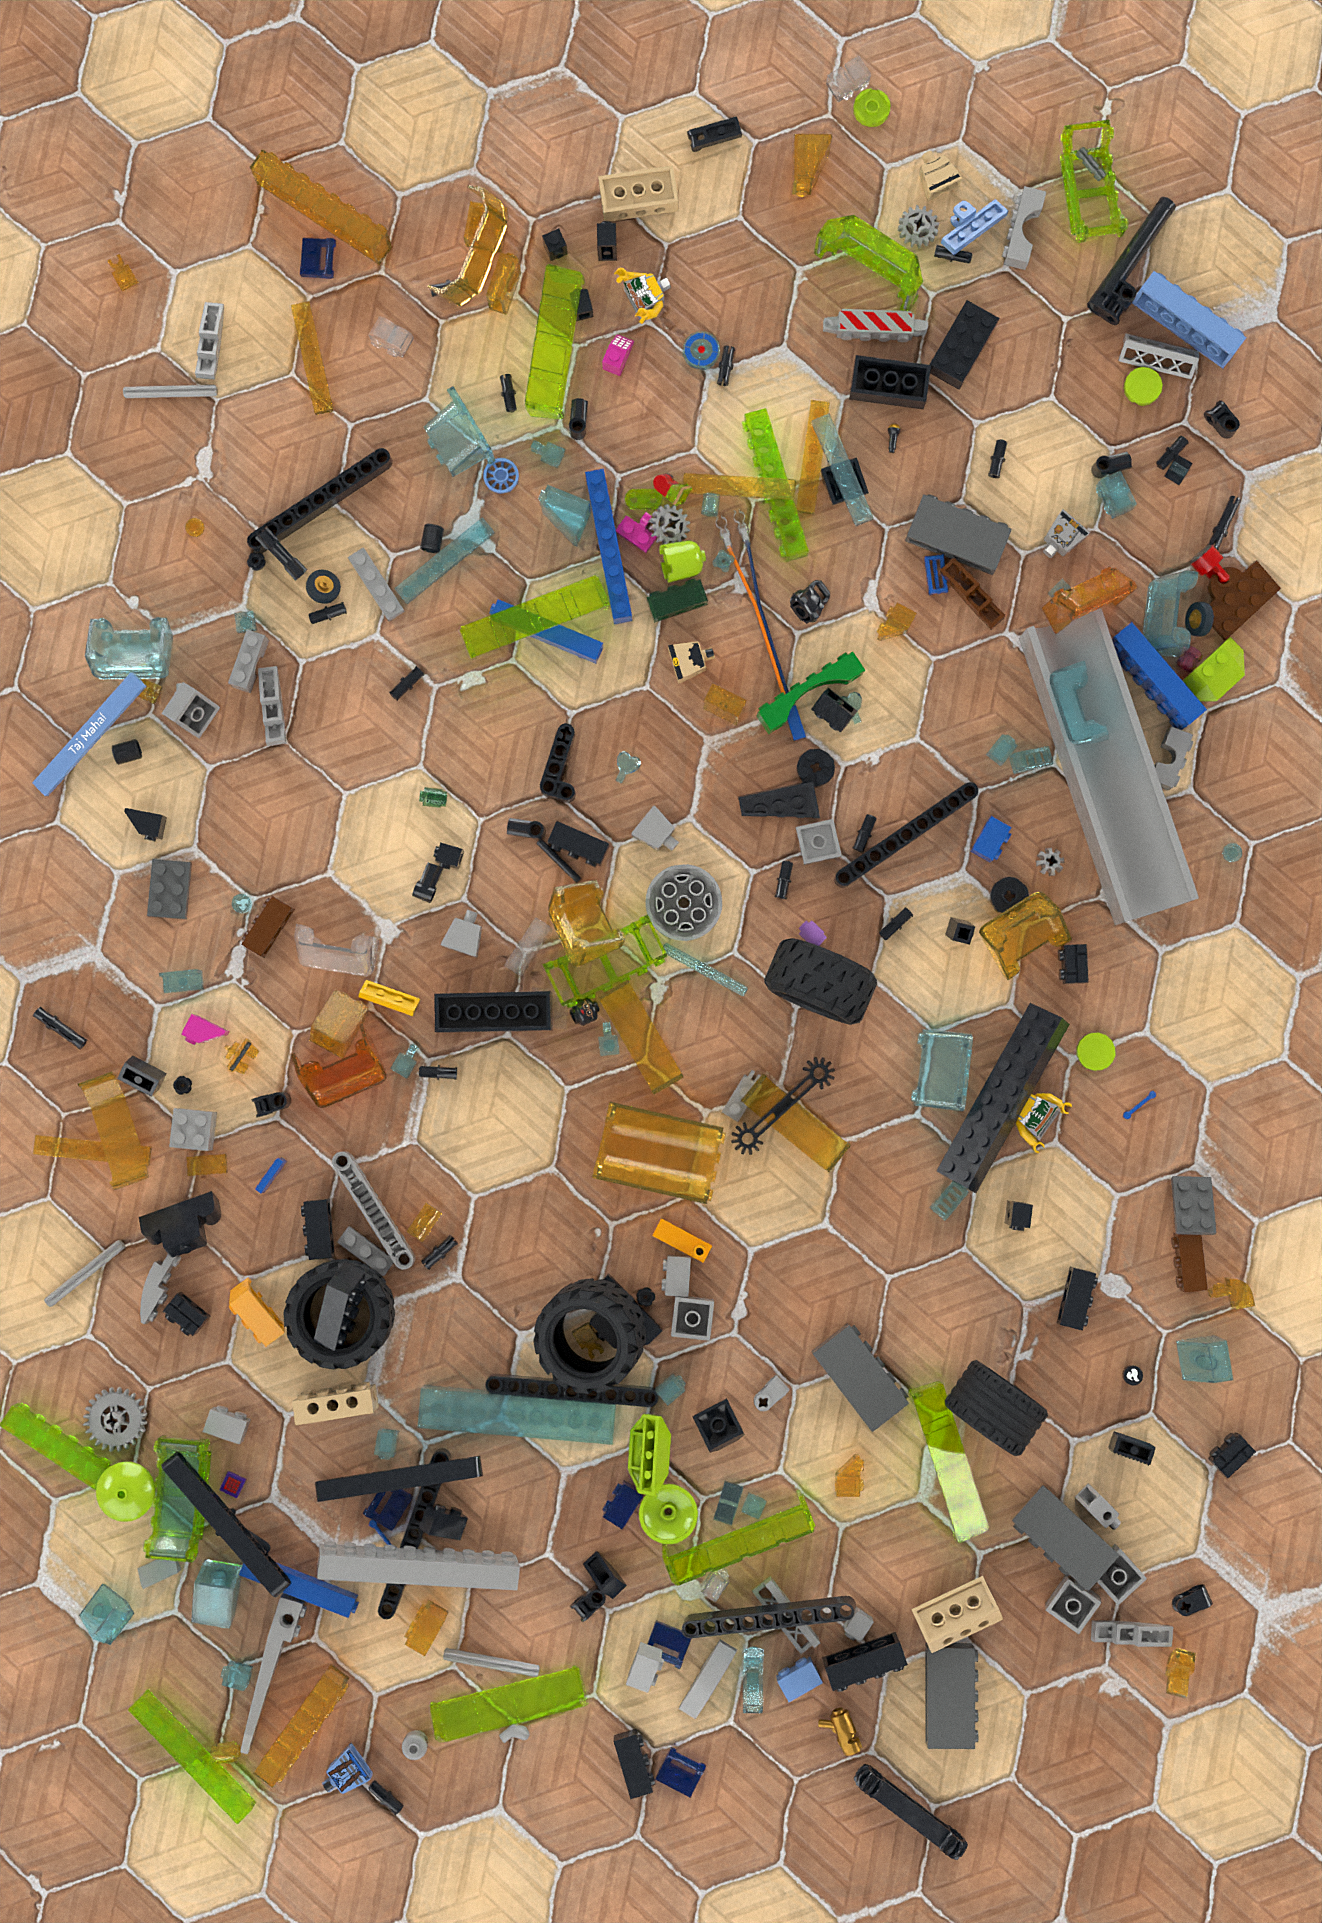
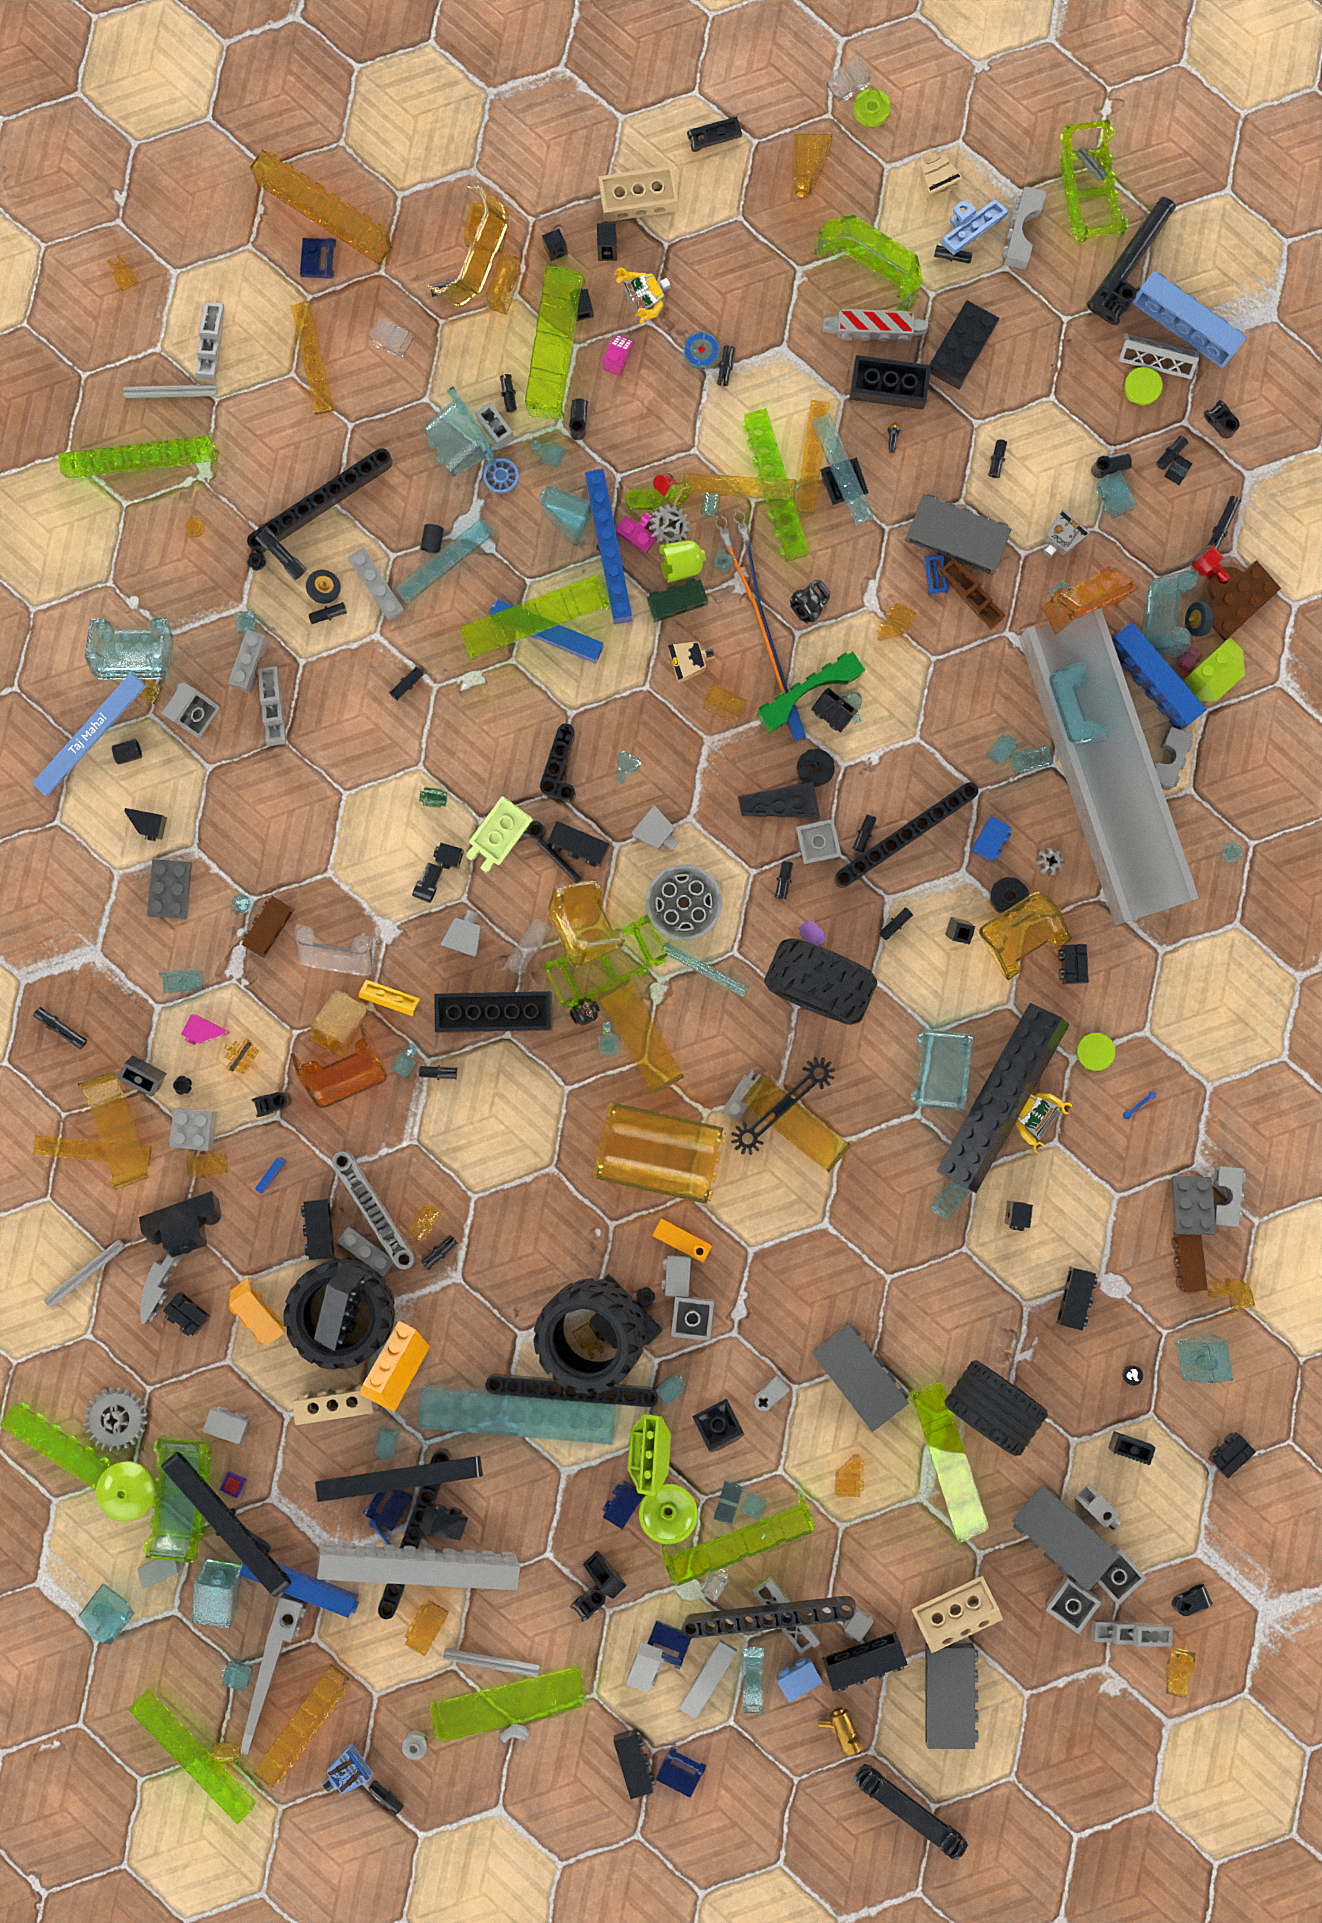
light grey gear [898,205,939,248] -> none
none -> clear neon green brick [58,436,216,479]
none -> light orange slope [360,1321,430,1412]
none -> yellowish green tile [465,796,534,873]
none -> light grey brick [475,402,514,450]
none -> light grey arch [1214,1166,1246,1227]

